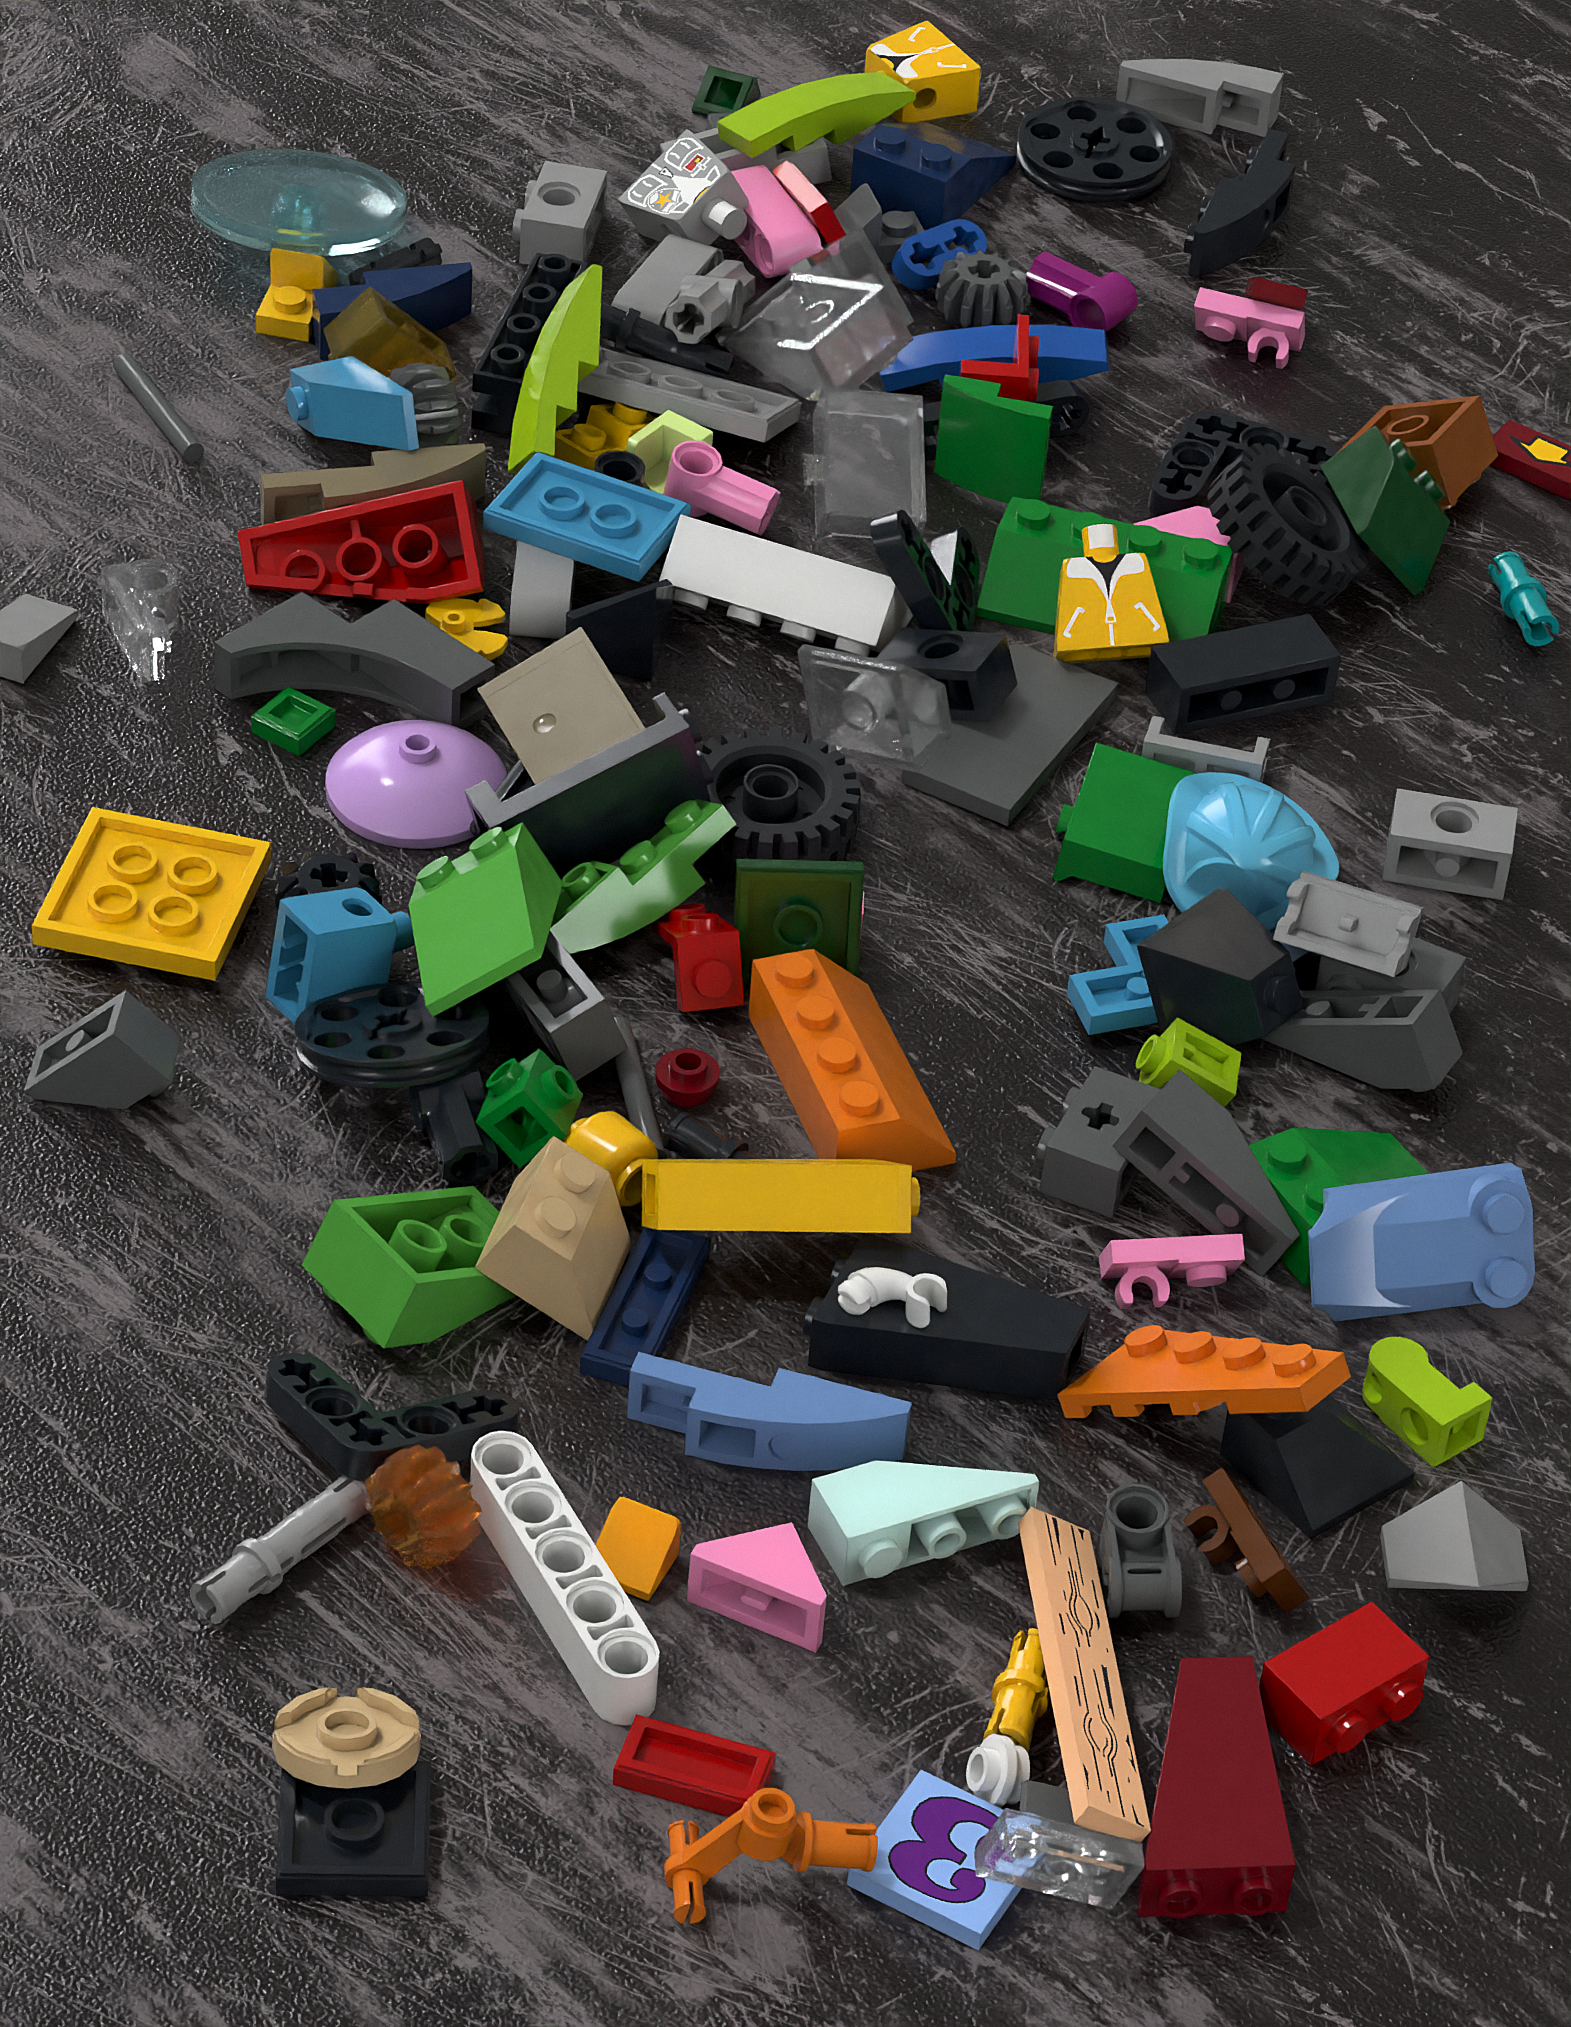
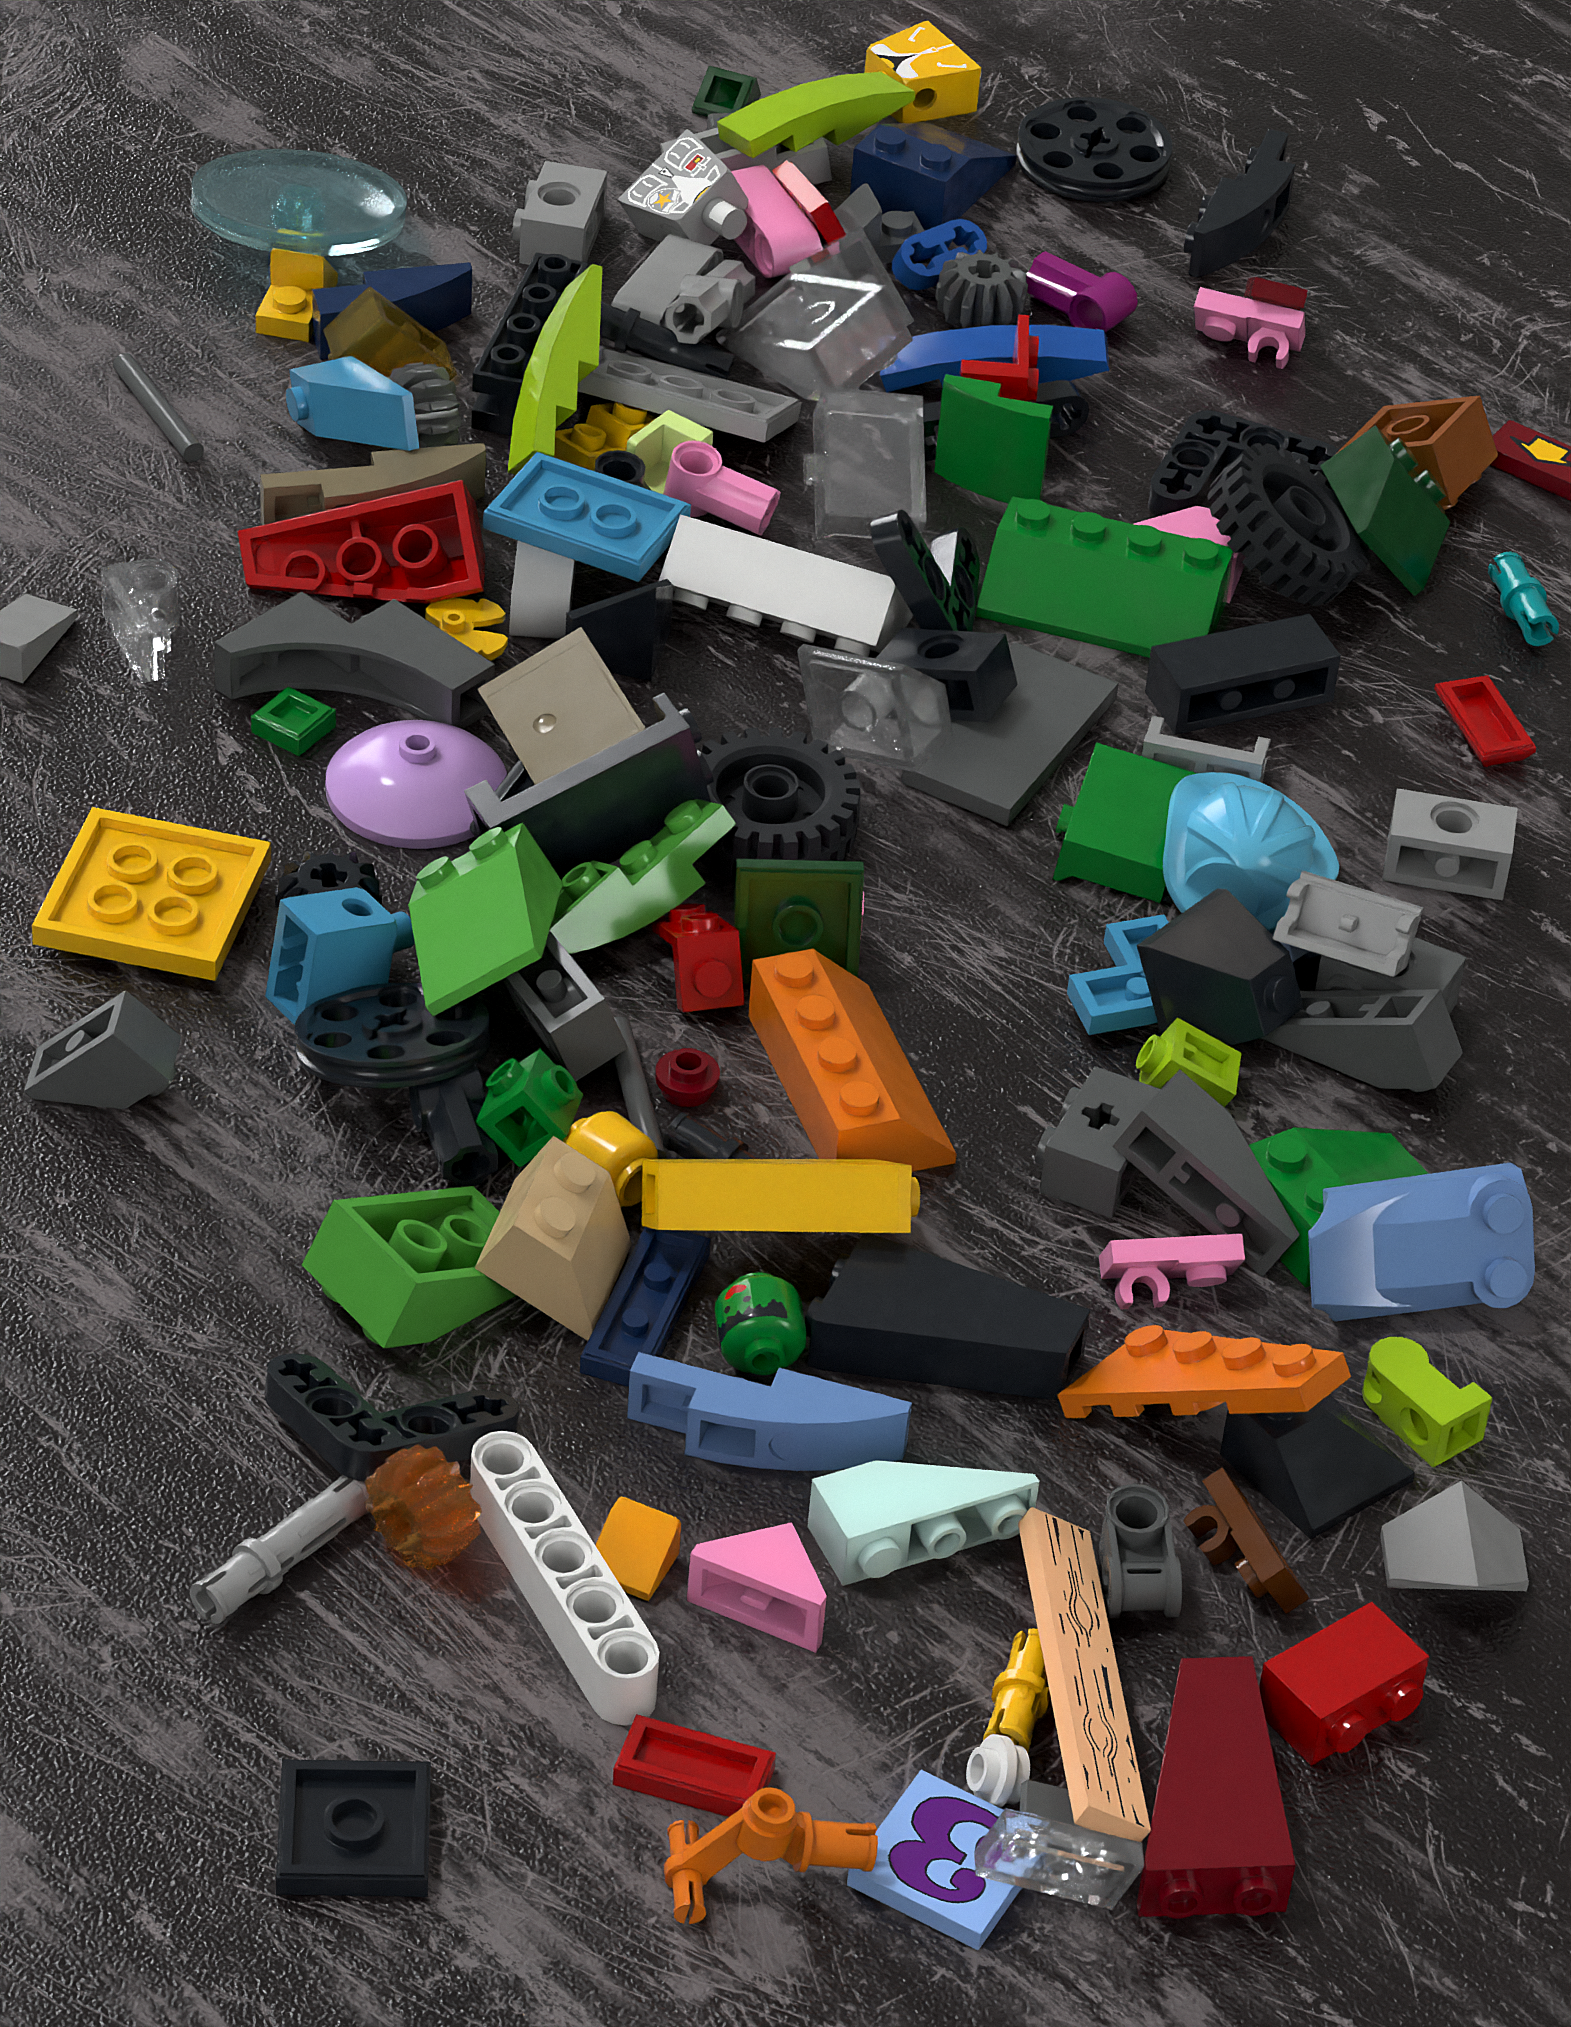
tan tile [272,1687,421,1789] -> none
black axle [348,237,443,286] -> none
white arm [838,1267,947,1328] -> none
yellow torso [1053,524,1169,663] -> none
light grey slope [1116,59,1284,137] -> none
none -> green head [715,1272,806,1375]
none -> red tile [1434,675,1537,767]

